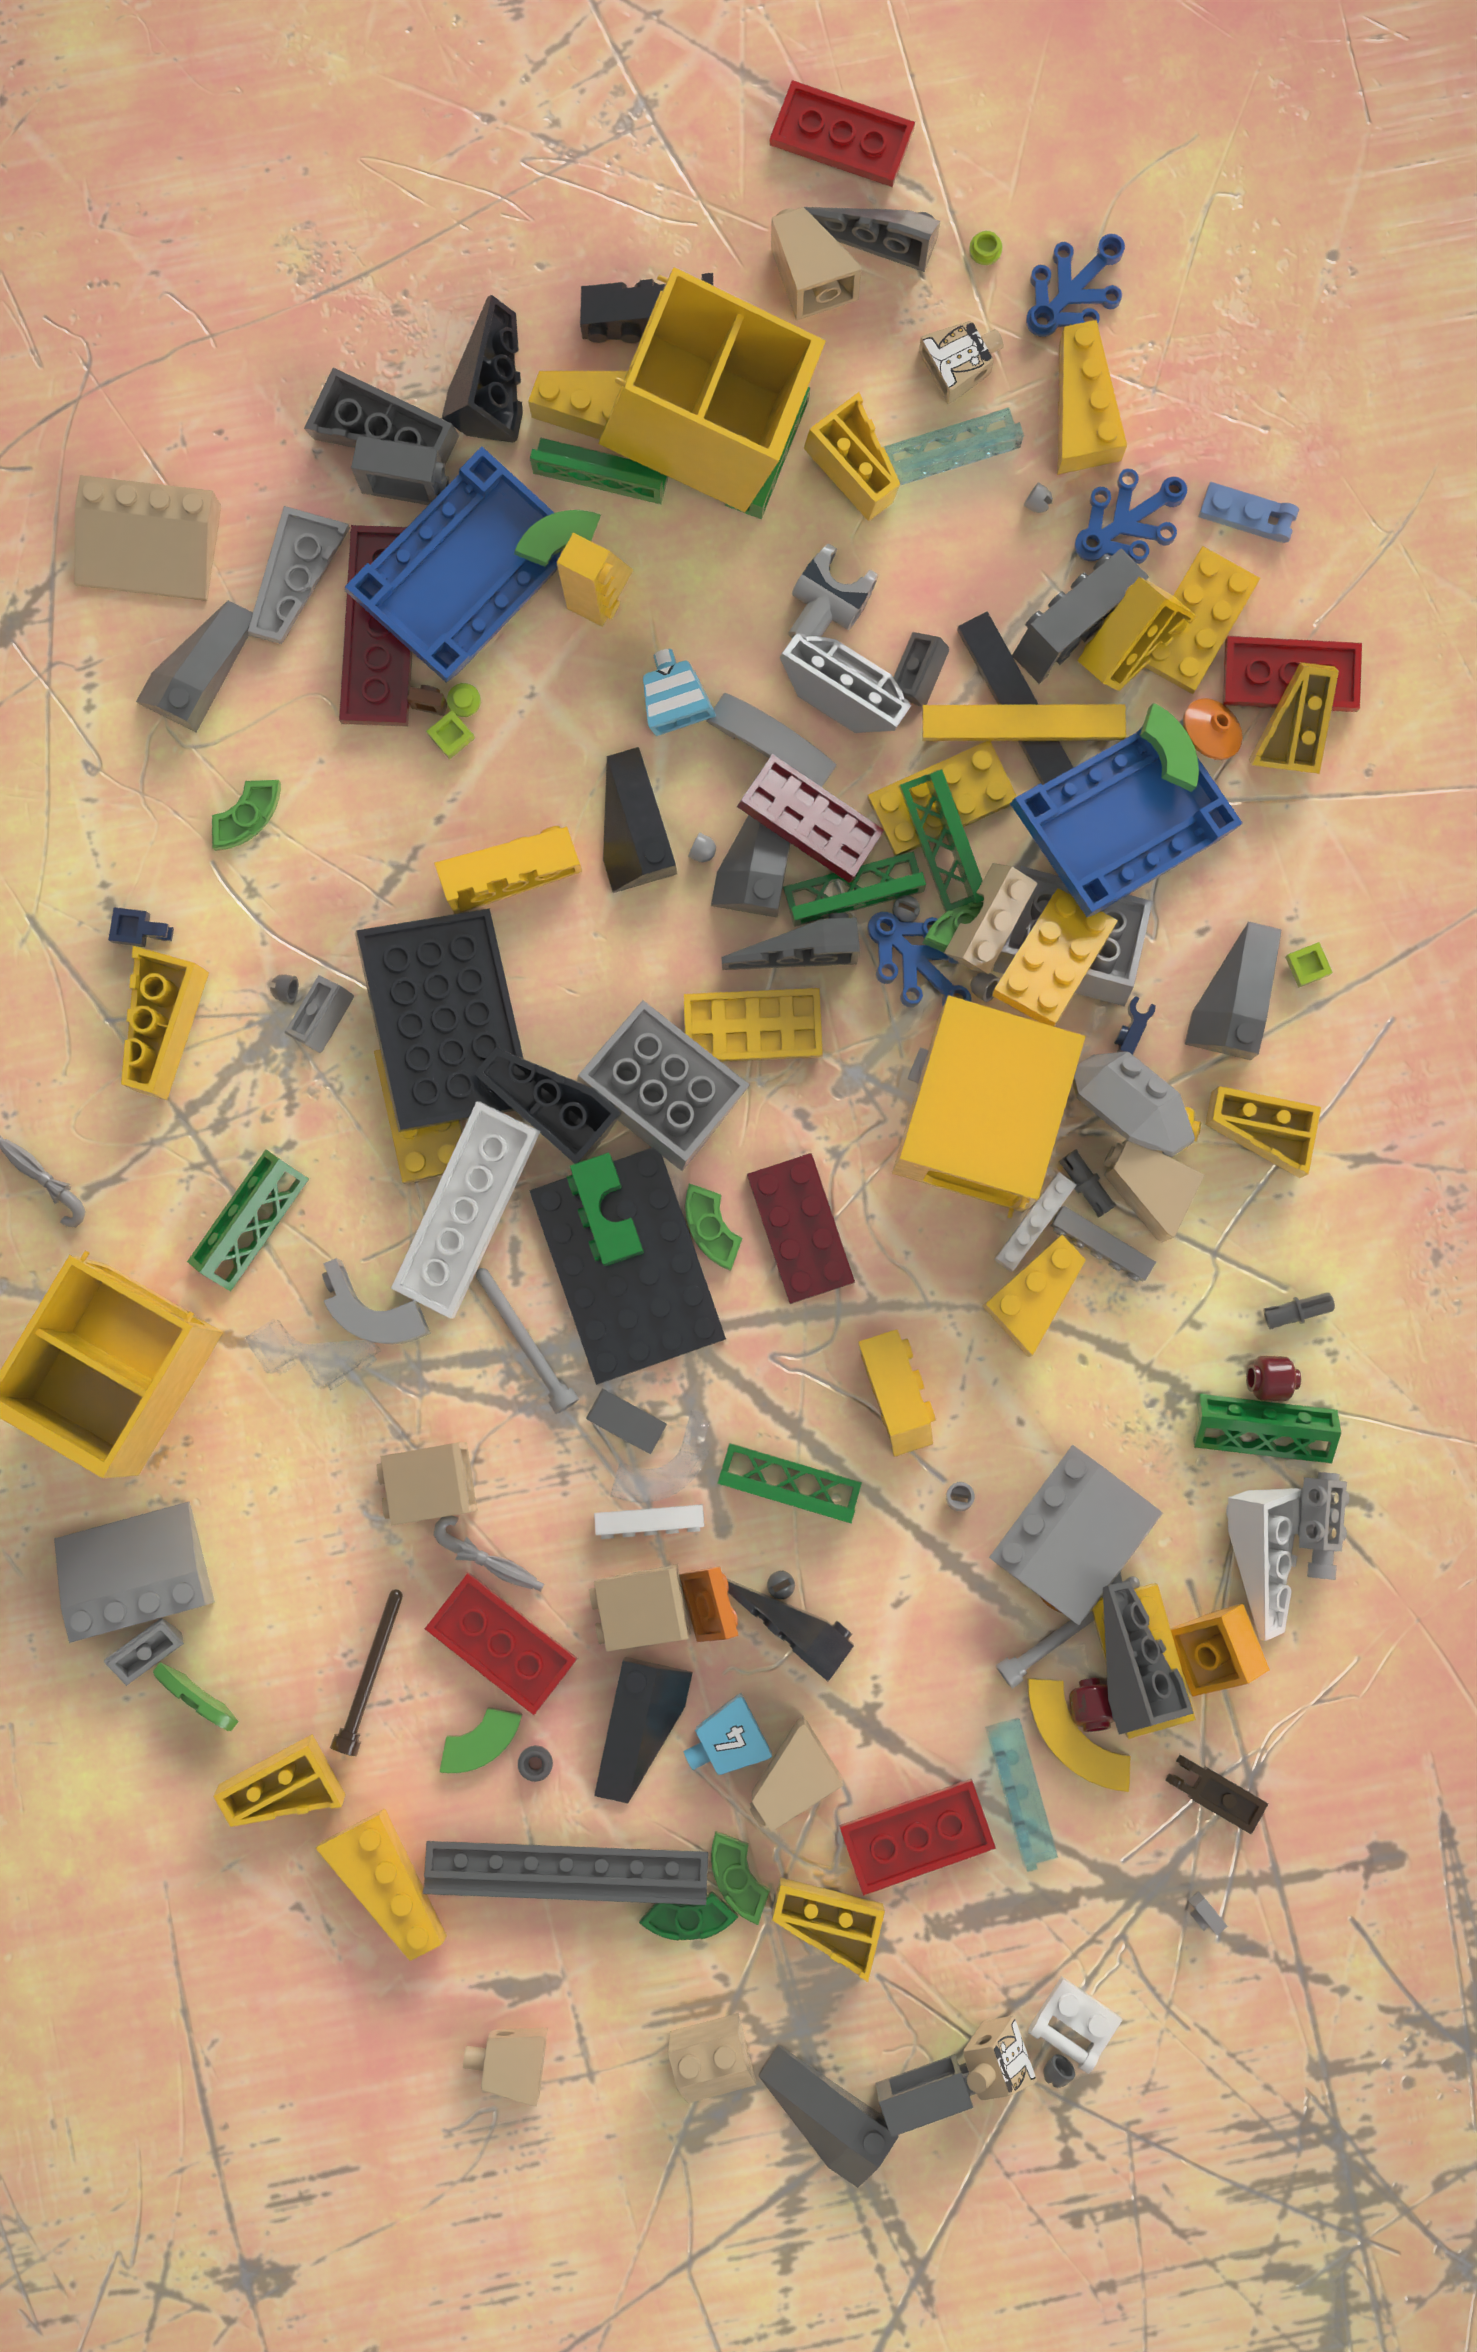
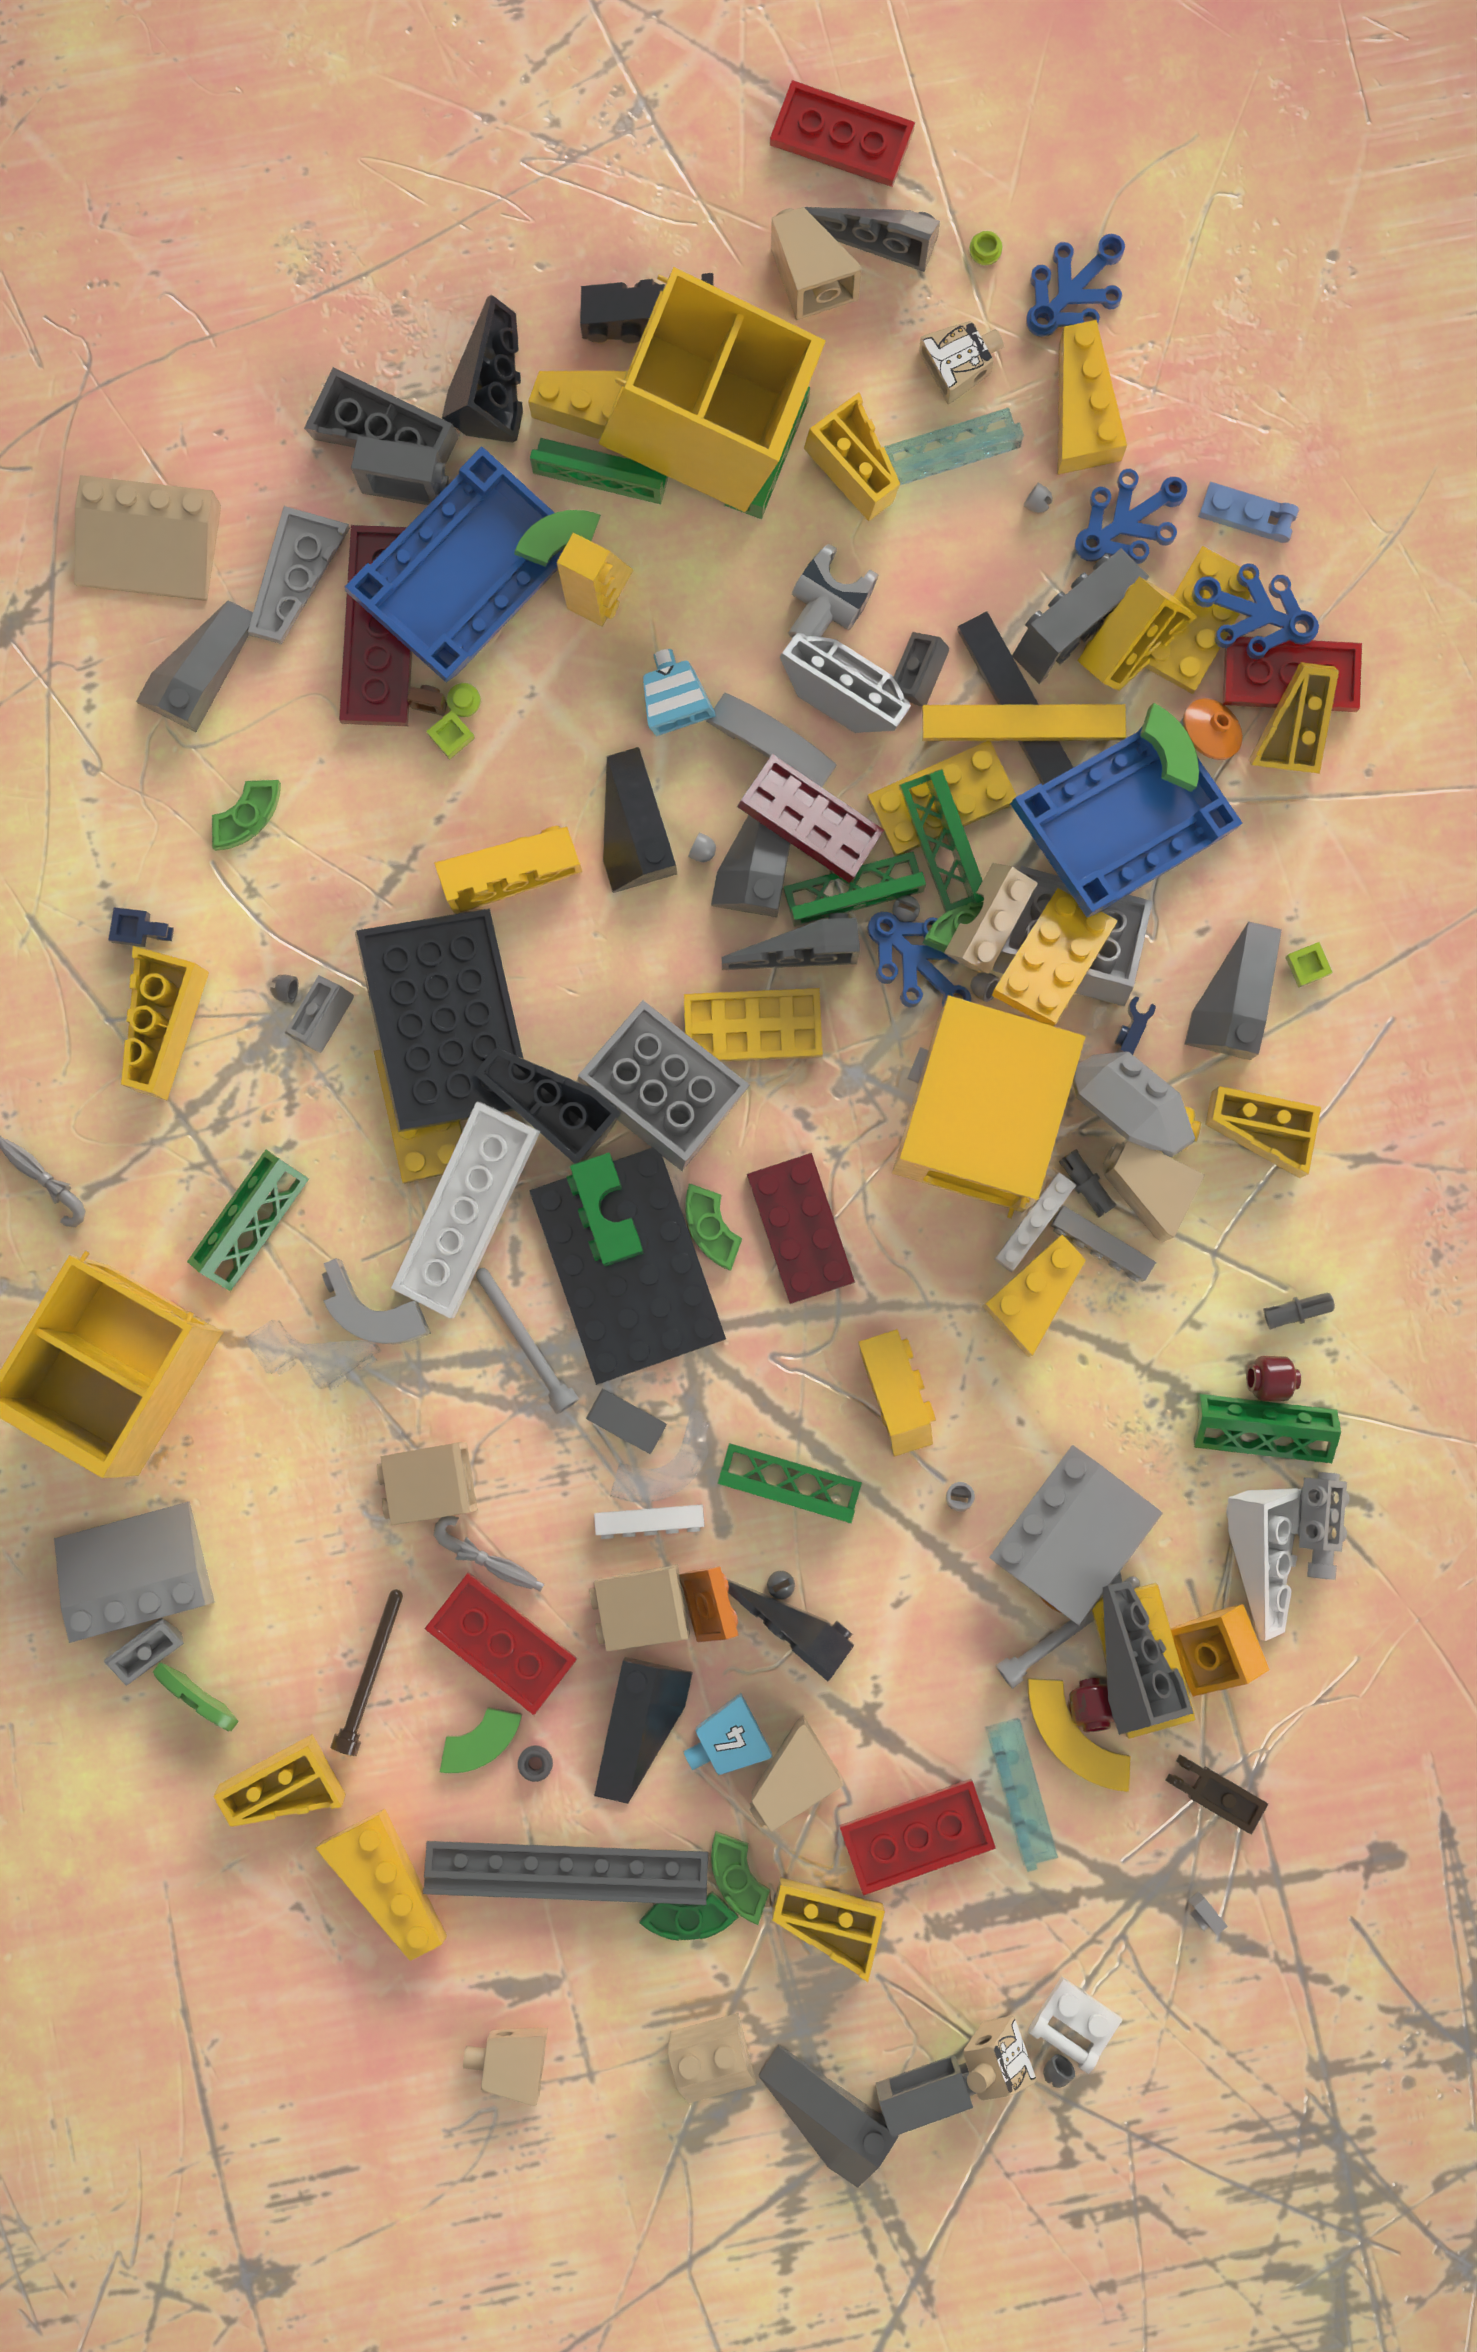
none -> blue plant [1192,563,1319,659]

